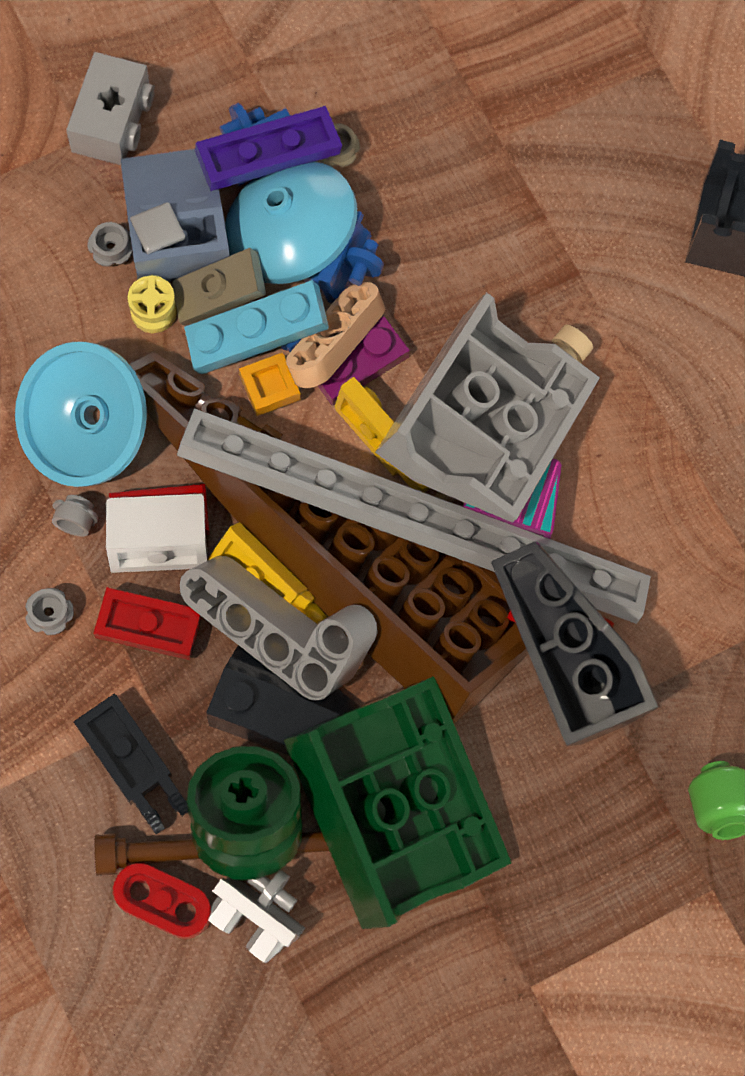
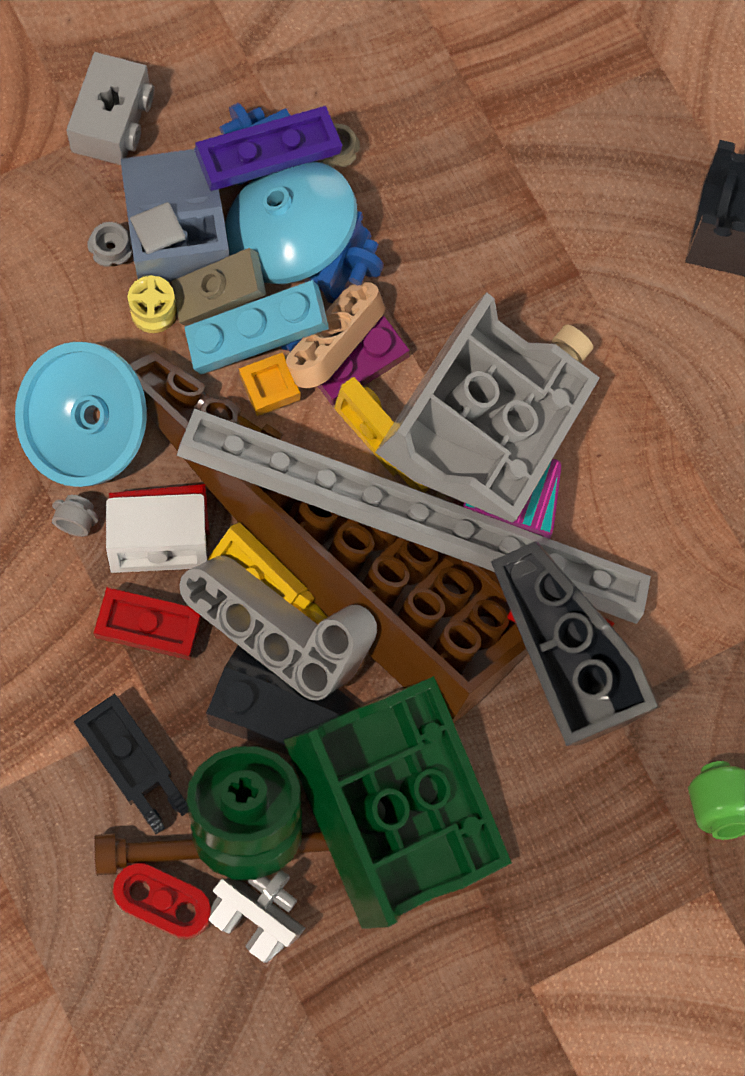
light grey plate [25,588,74,635] -> none

